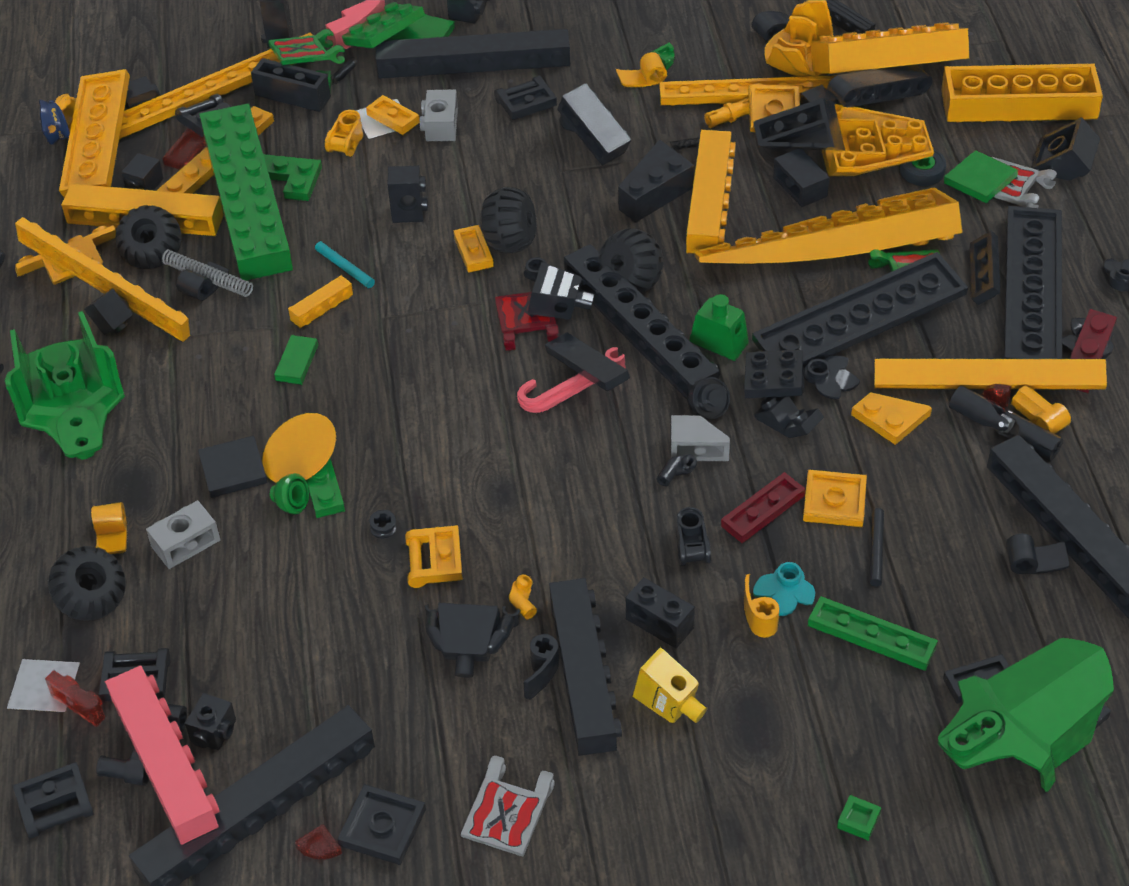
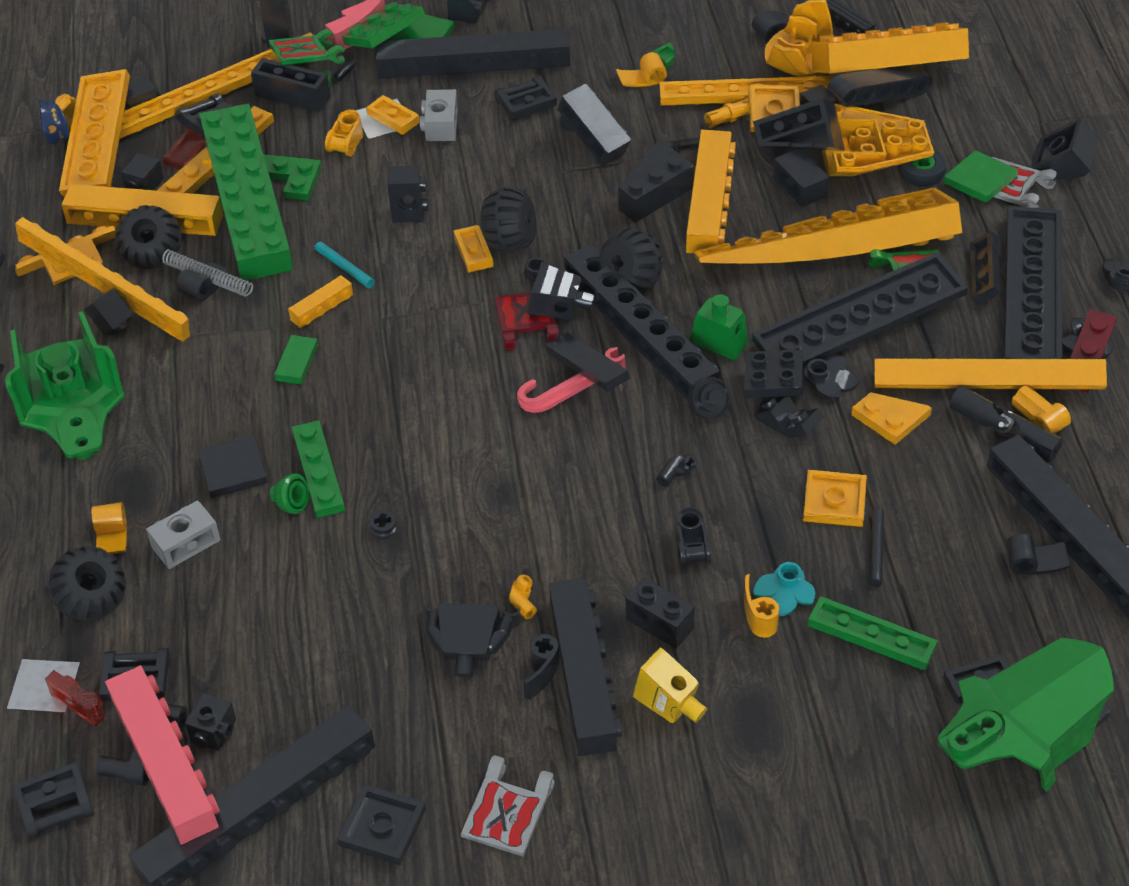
light orange sticker [262,413,336,483] -> none
clear red tile [295,824,342,859] -> none
light orange plate [405,525,463,588] -> none
light grey slope [671,415,730,461] -> none
dark red plate [721,472,806,543] -> none
green plate [837,795,881,841] -> none
light orange brick [941,64,1103,122] -> none
clear red tile [981,384,1012,410] -> none

